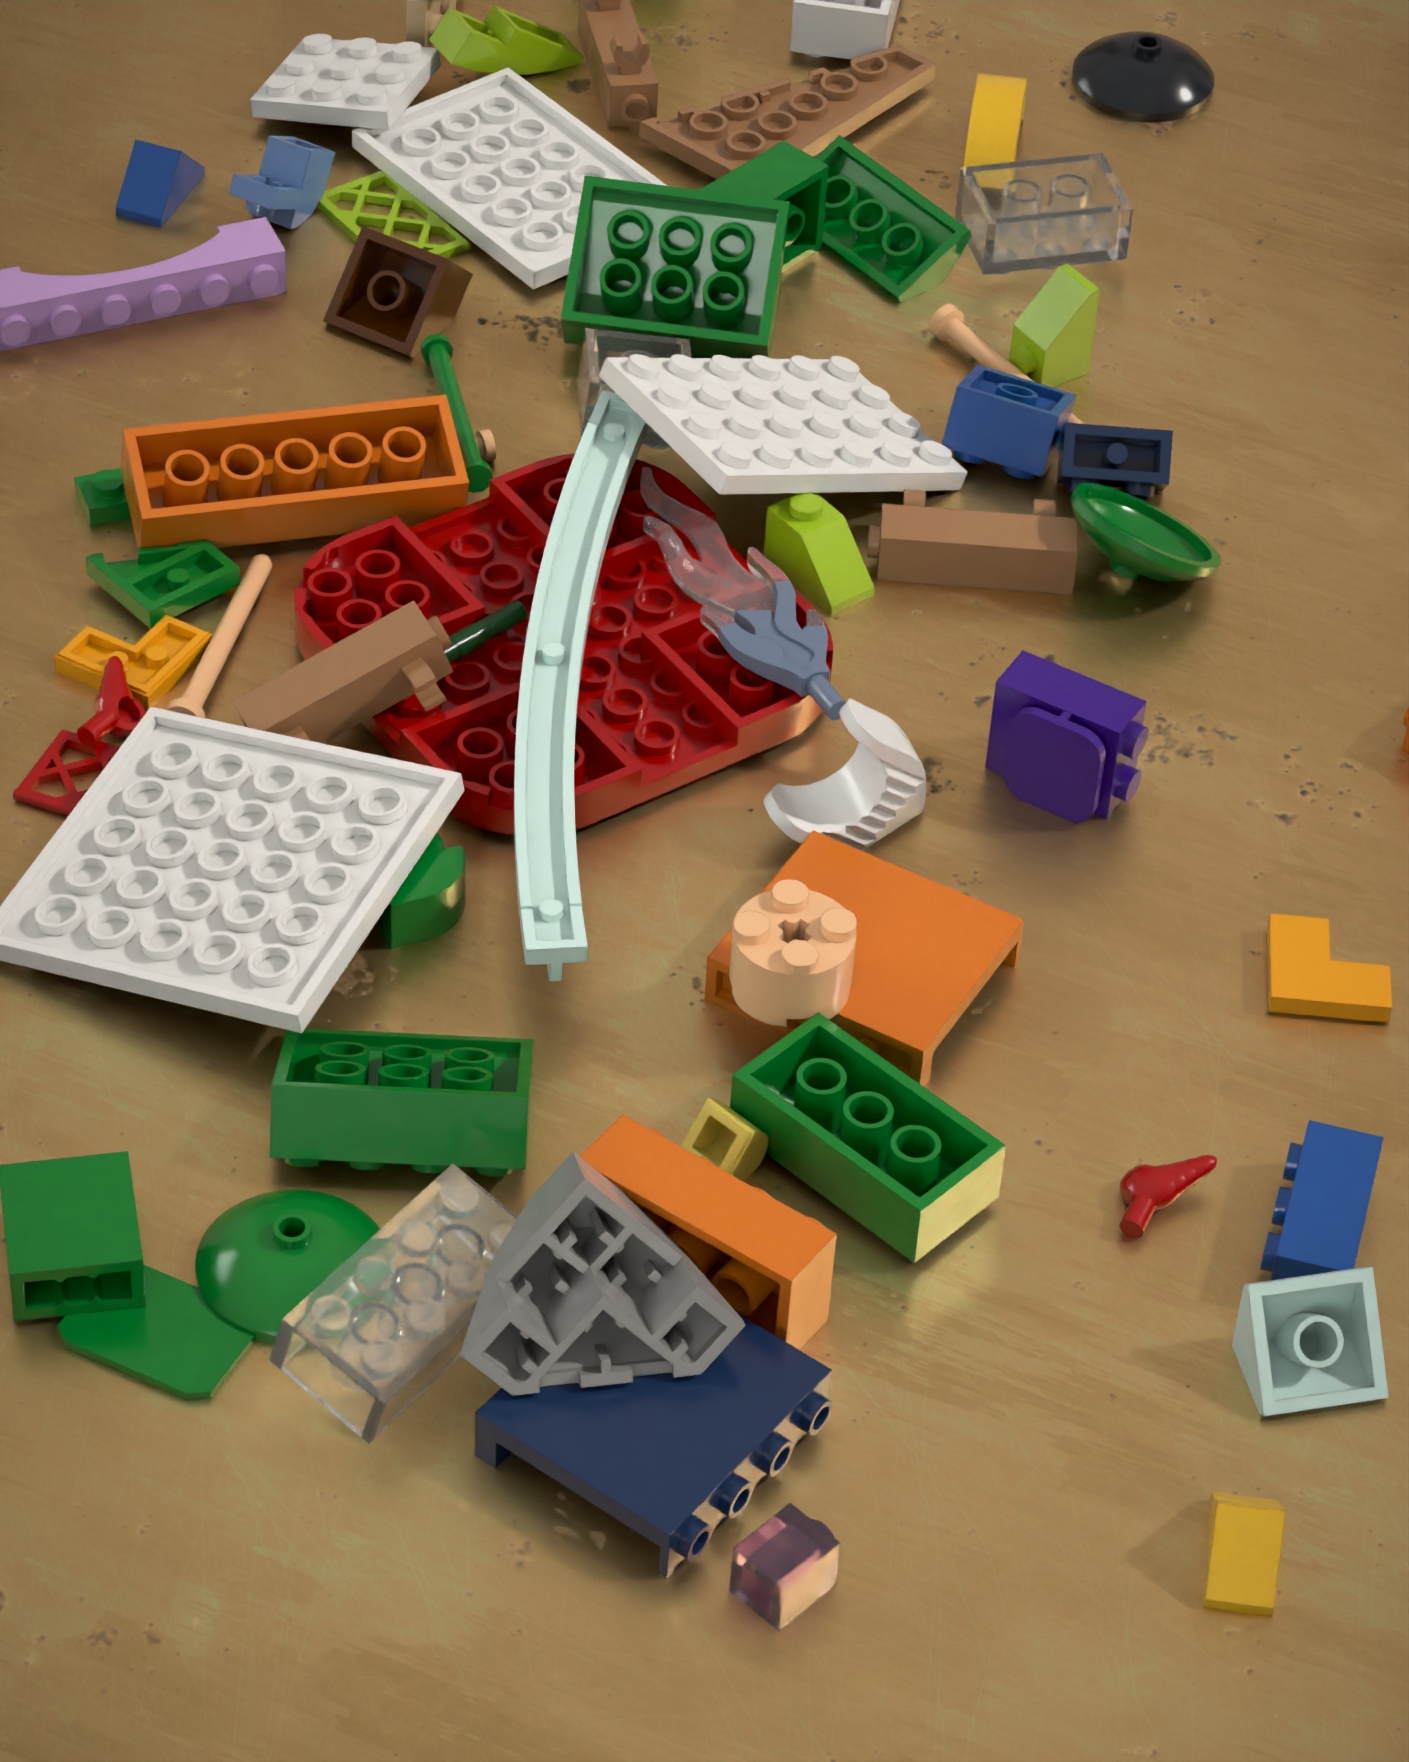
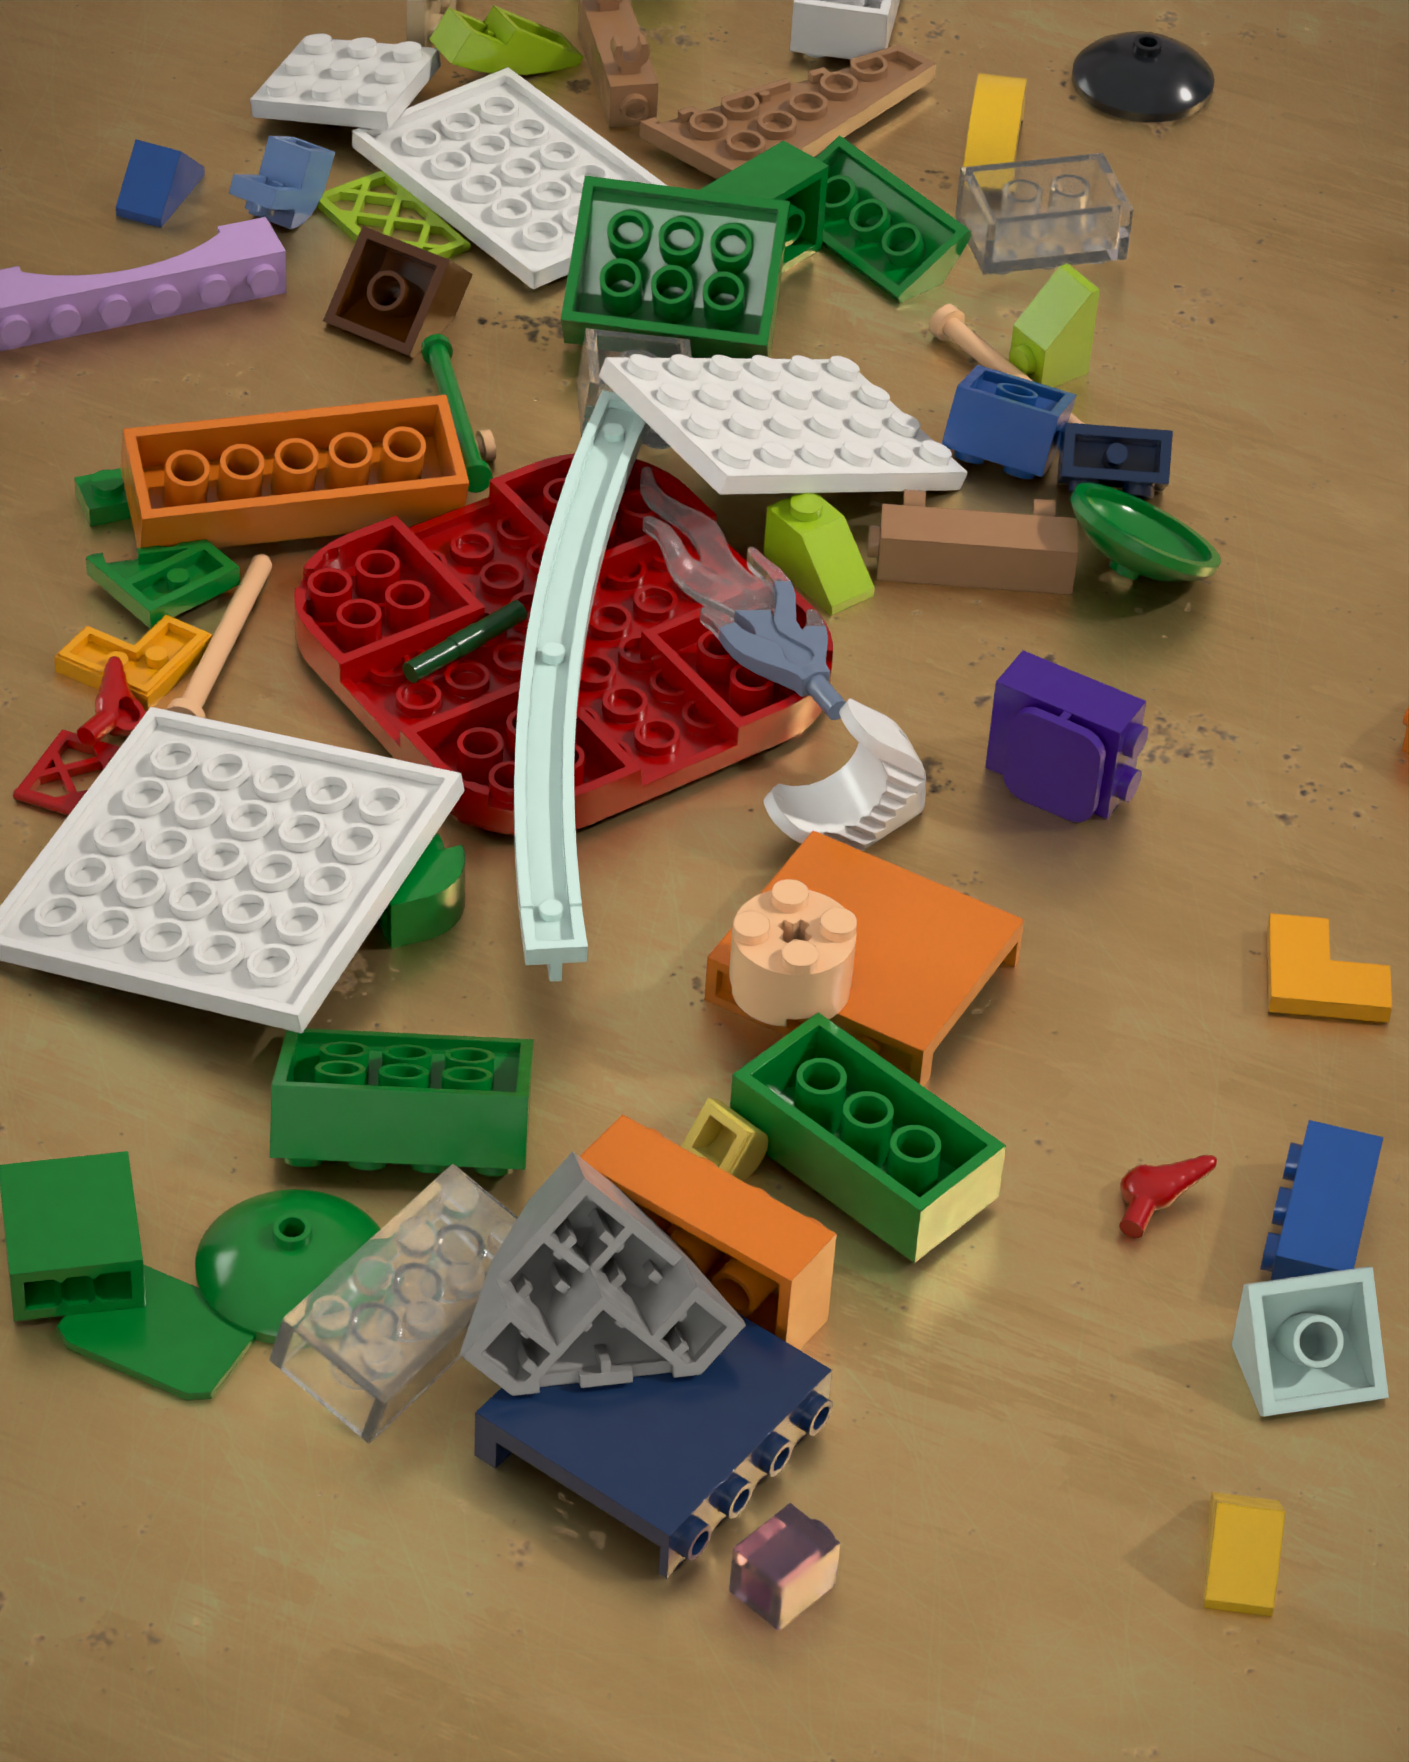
medium nougat brick [232,600,453,744] -> none

